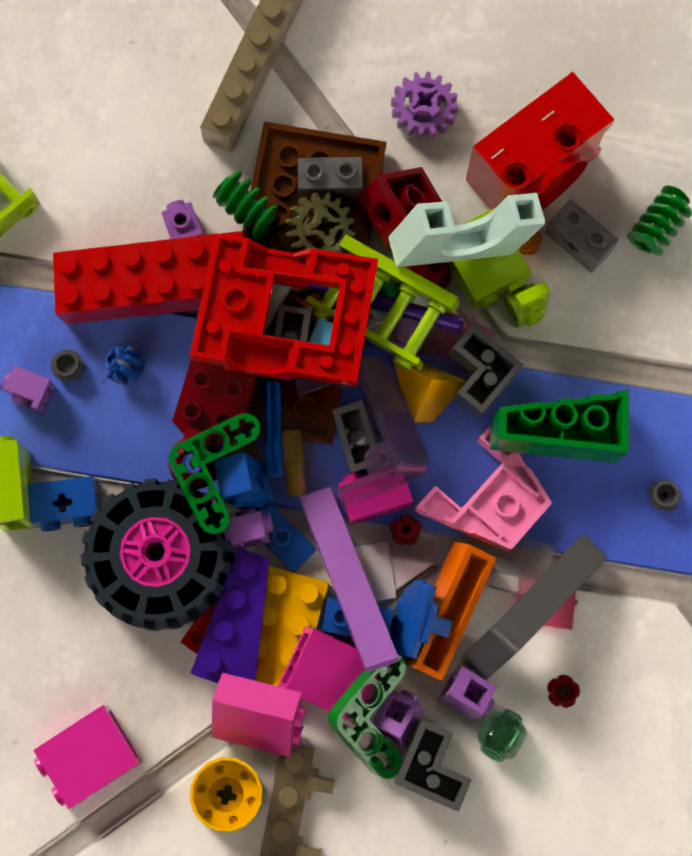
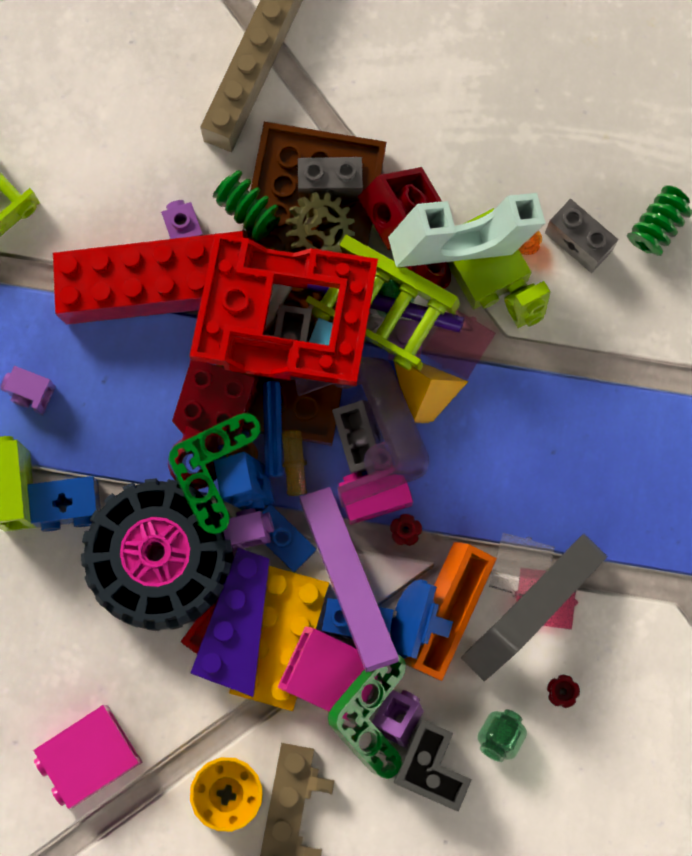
dark grey plate [51,350,84,382] -> none
blue gear [104,344,145,385] -> none
dark pink brick [211,673,306,757] -> none
white sticker [355,542,396,601] -> none
medium lavender gear [391,71,458,140] -> none
bright pink wing [415,425,552,553] -> none
medium lavender brick [437,666,497,721] -> none
dark grey brick [449,323,524,420] -> none
red piece [465,71,615,210] -> none
green wedge [490,390,629,463] -> none
dark grey plate [649,479,681,511] -> none

